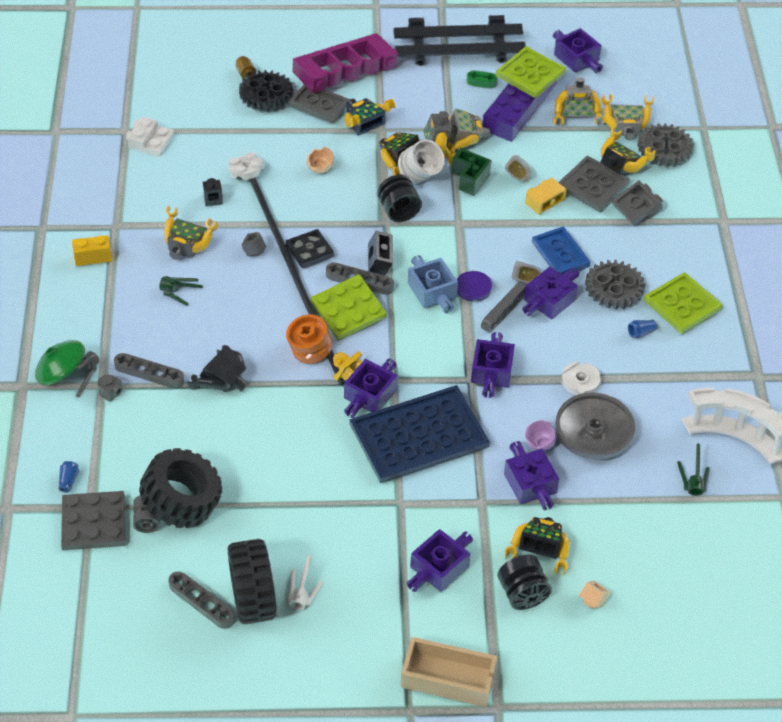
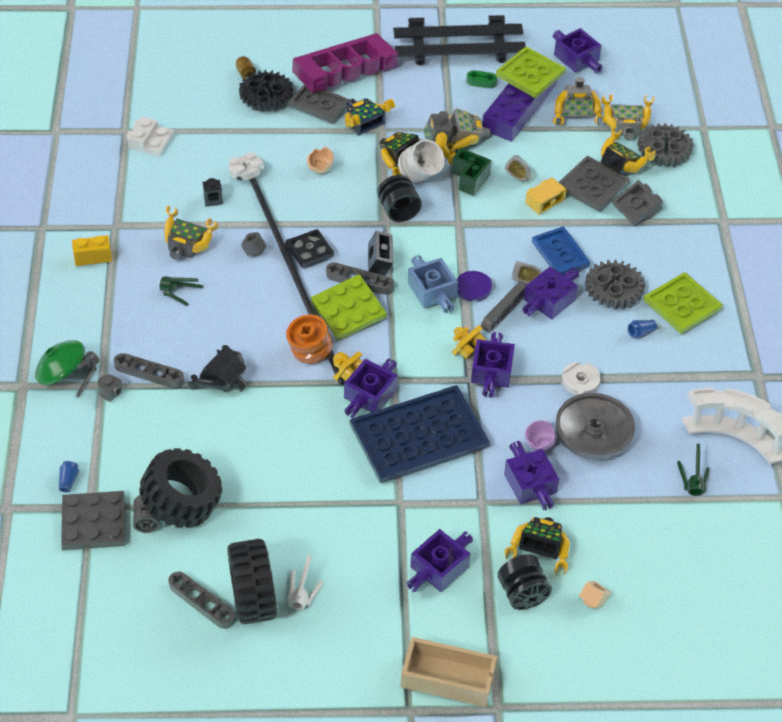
none -> yellow hips [451,325,486,359]

